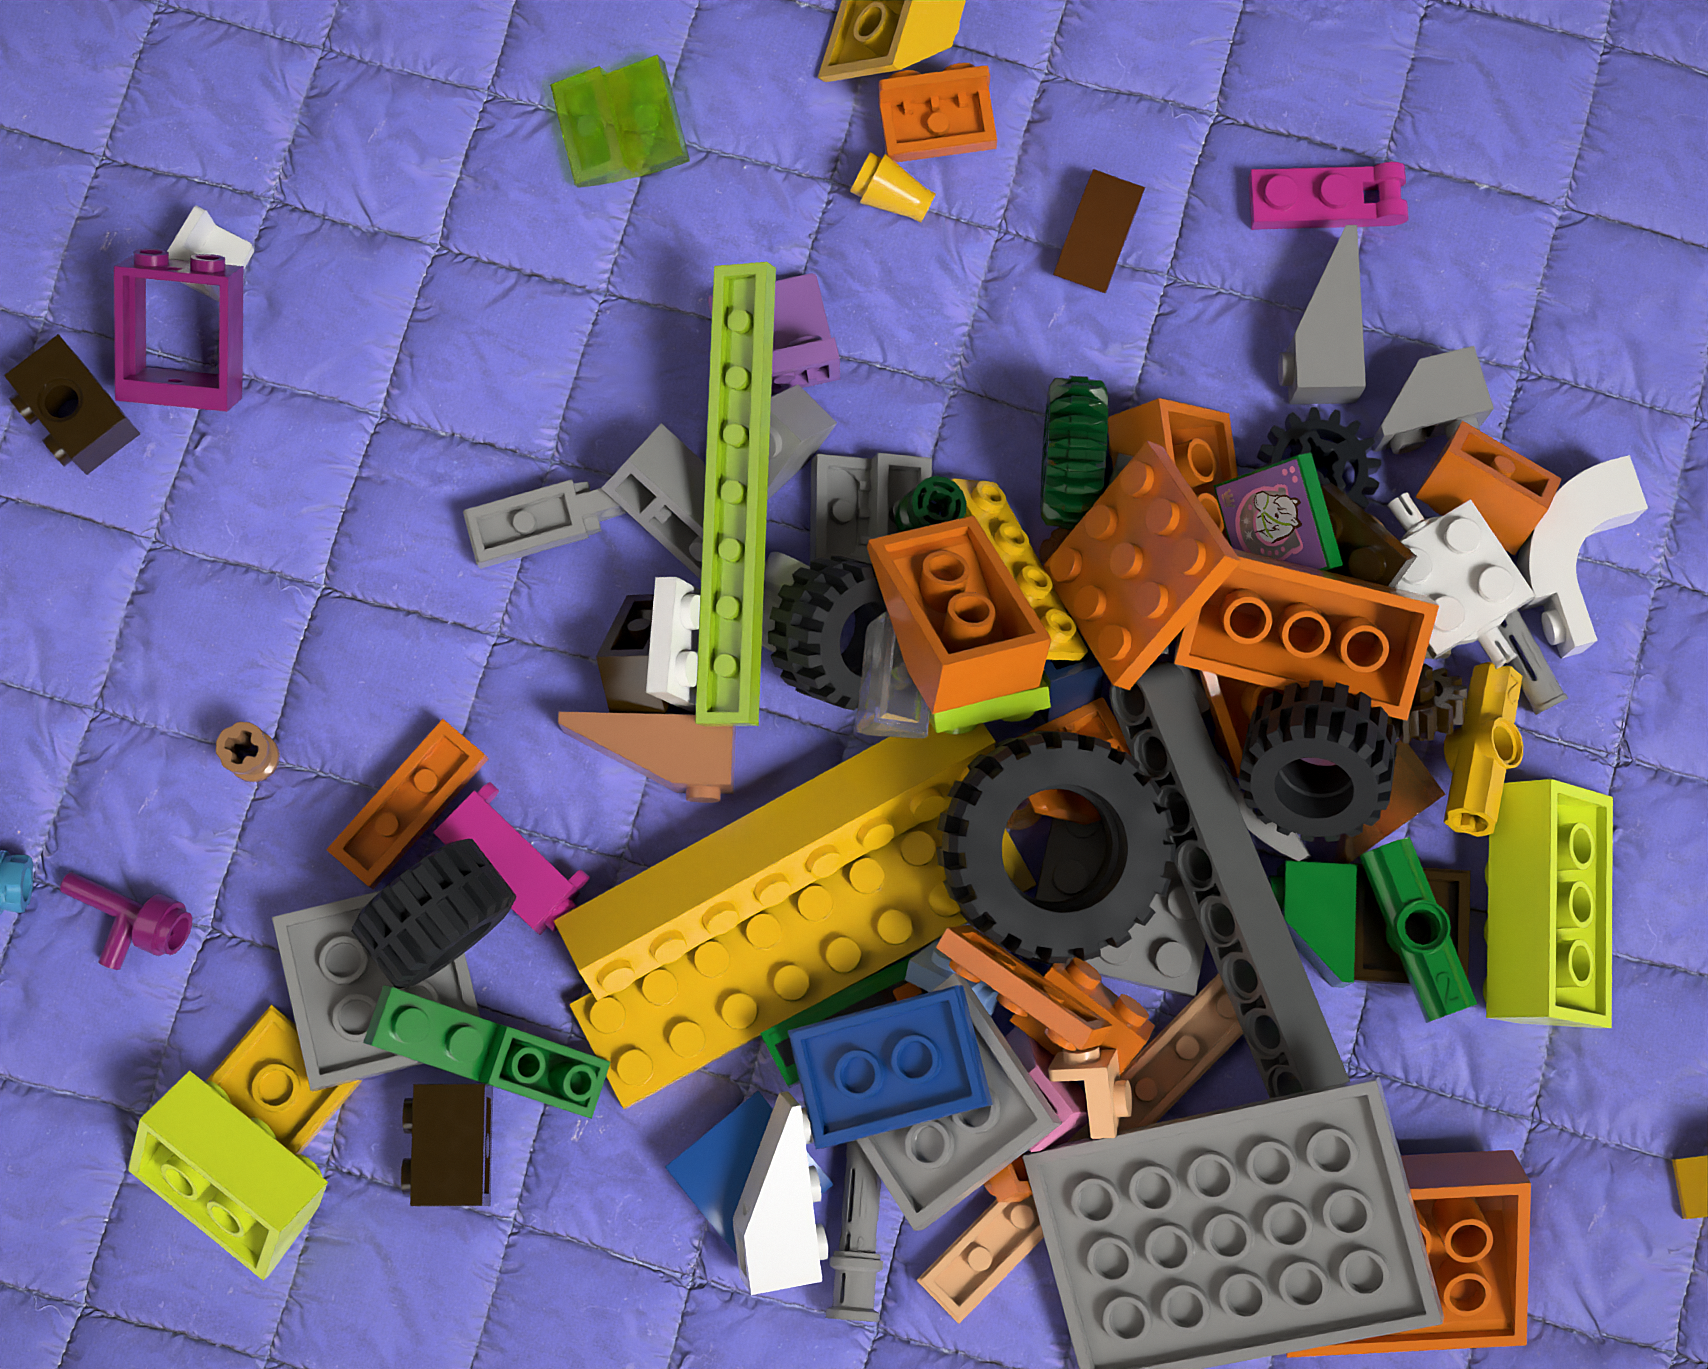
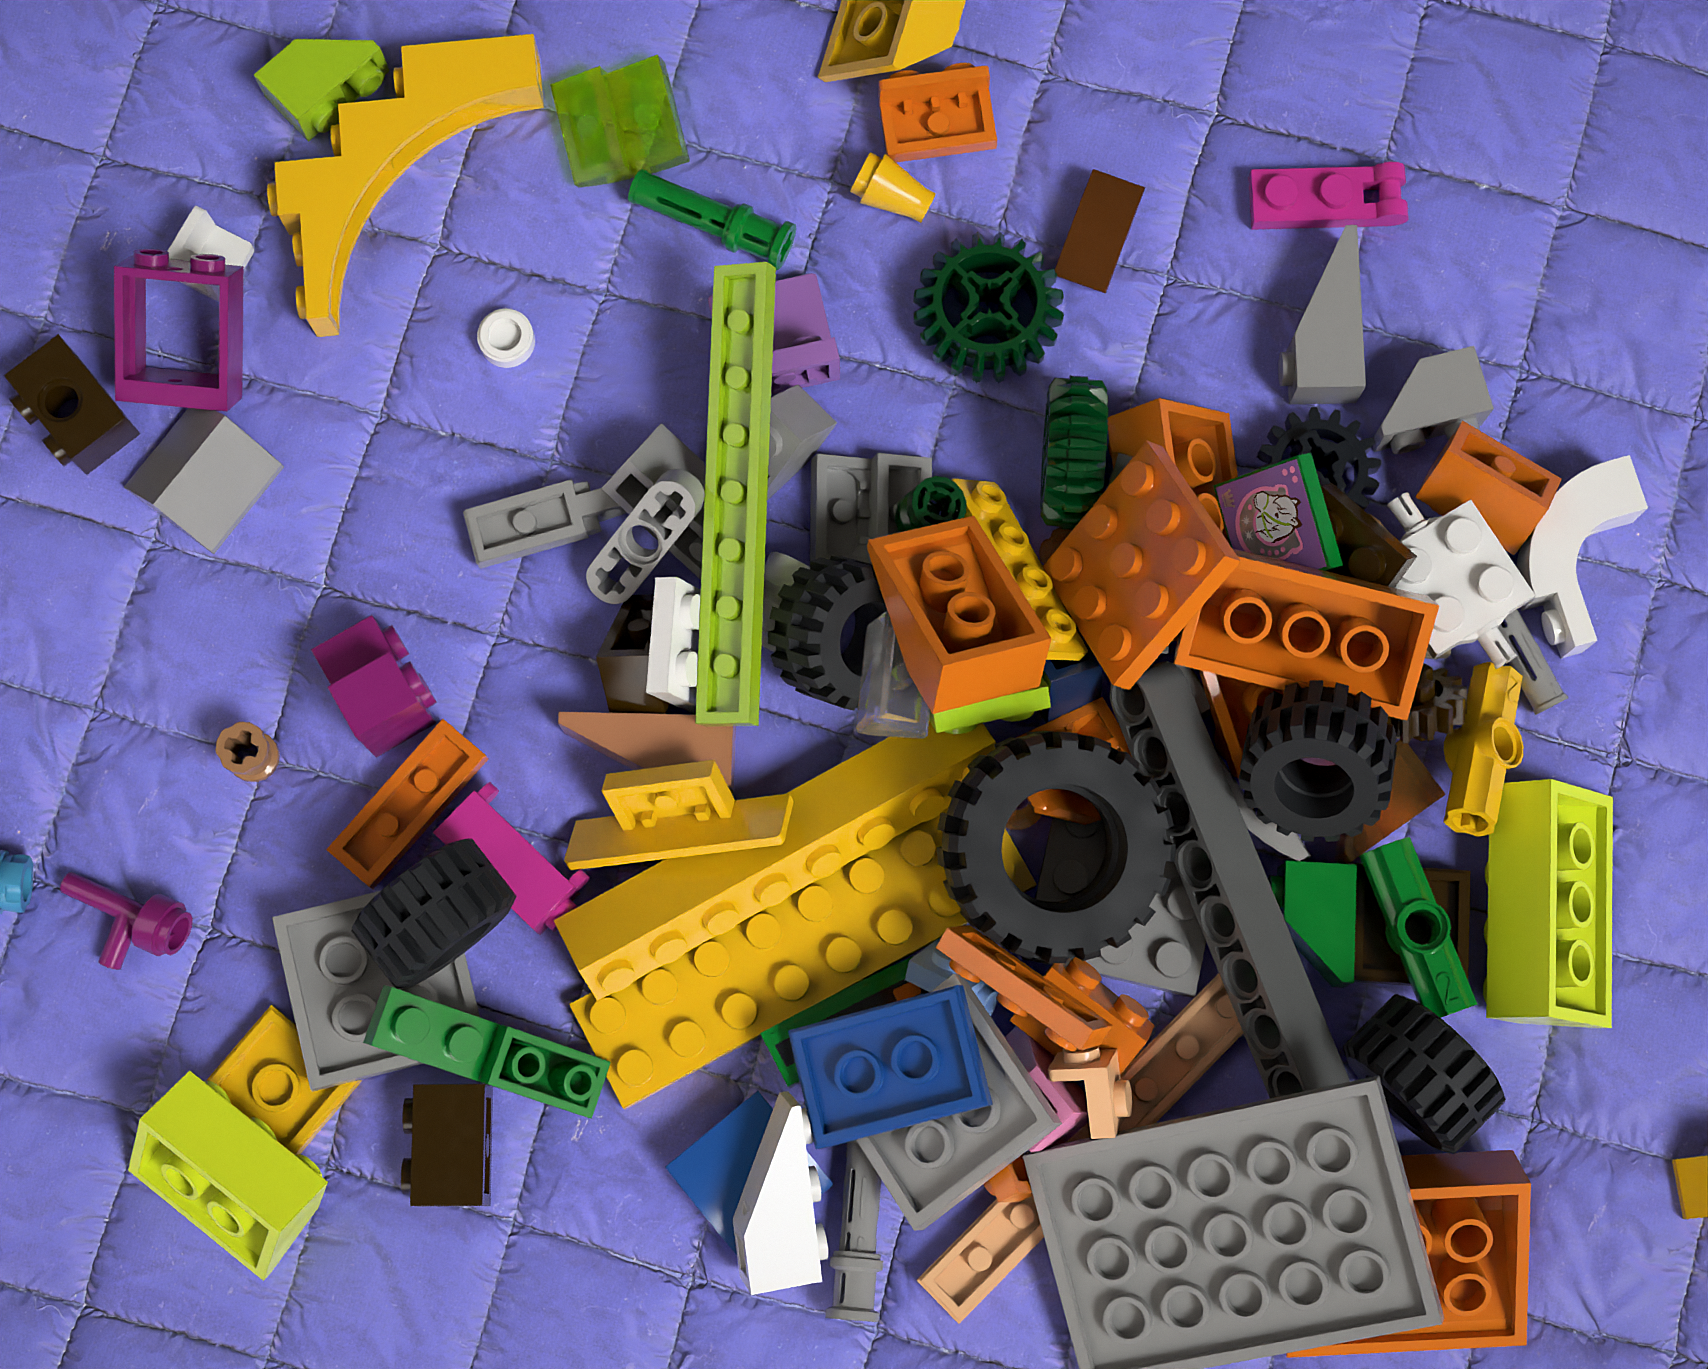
none -> light grey slope [124,408,284,554]
none -> lime slope [254,39,390,142]
none -> yellow arch [267,34,544,337]
none -> magenta brick [311,615,437,758]
none -> white tile [477,309,535,368]
none -> yellow bracket [564,760,794,870]
none -> light grey beam [586,469,705,604]
none -> green pin [628,169,796,270]
none -> dark green gear [913,232,1064,383]
none -> black tyre [1343,994,1506,1154]

